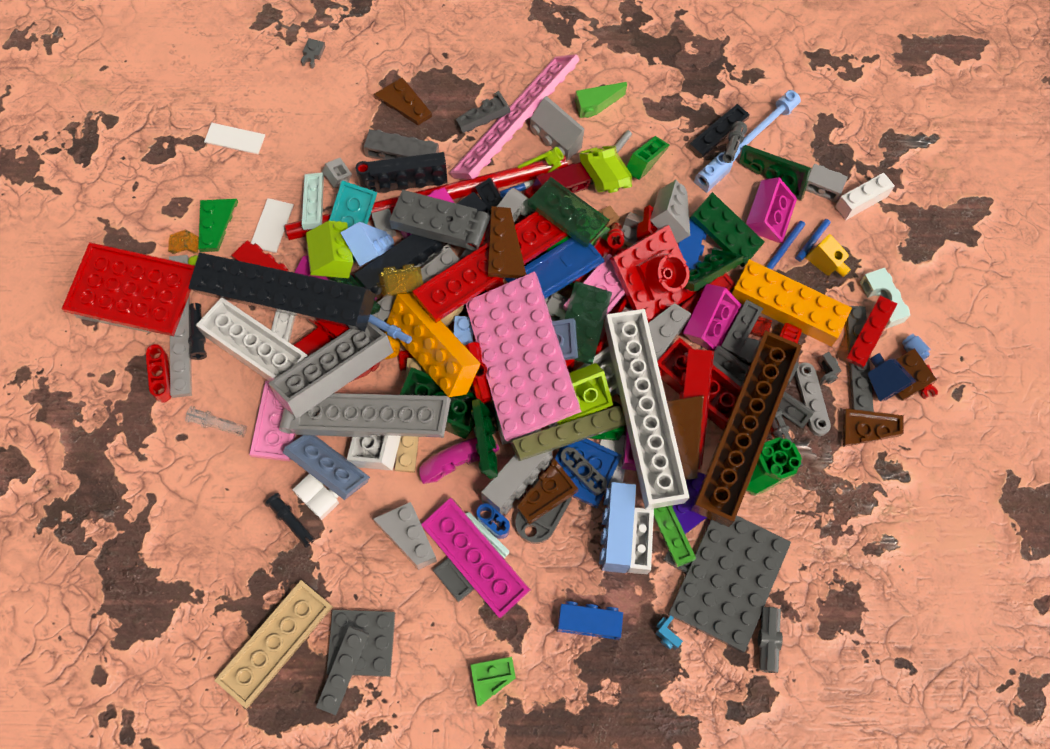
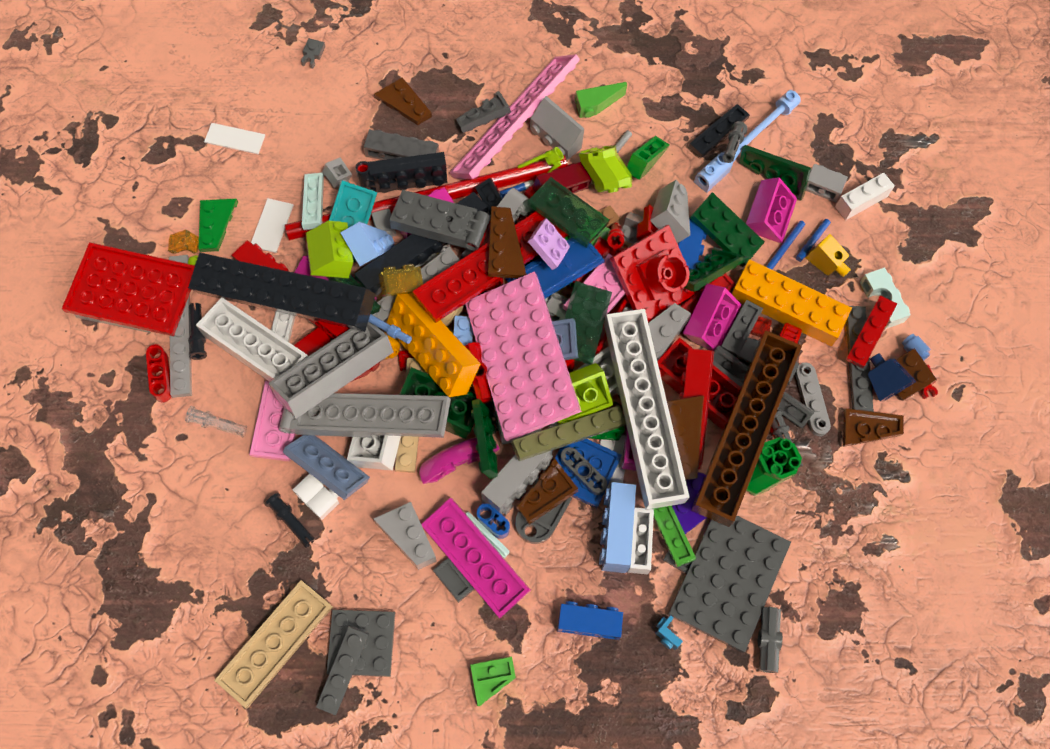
dark grey bracket [818,352,842,385] -> none
none -> lavender plate [528,218,570,270]

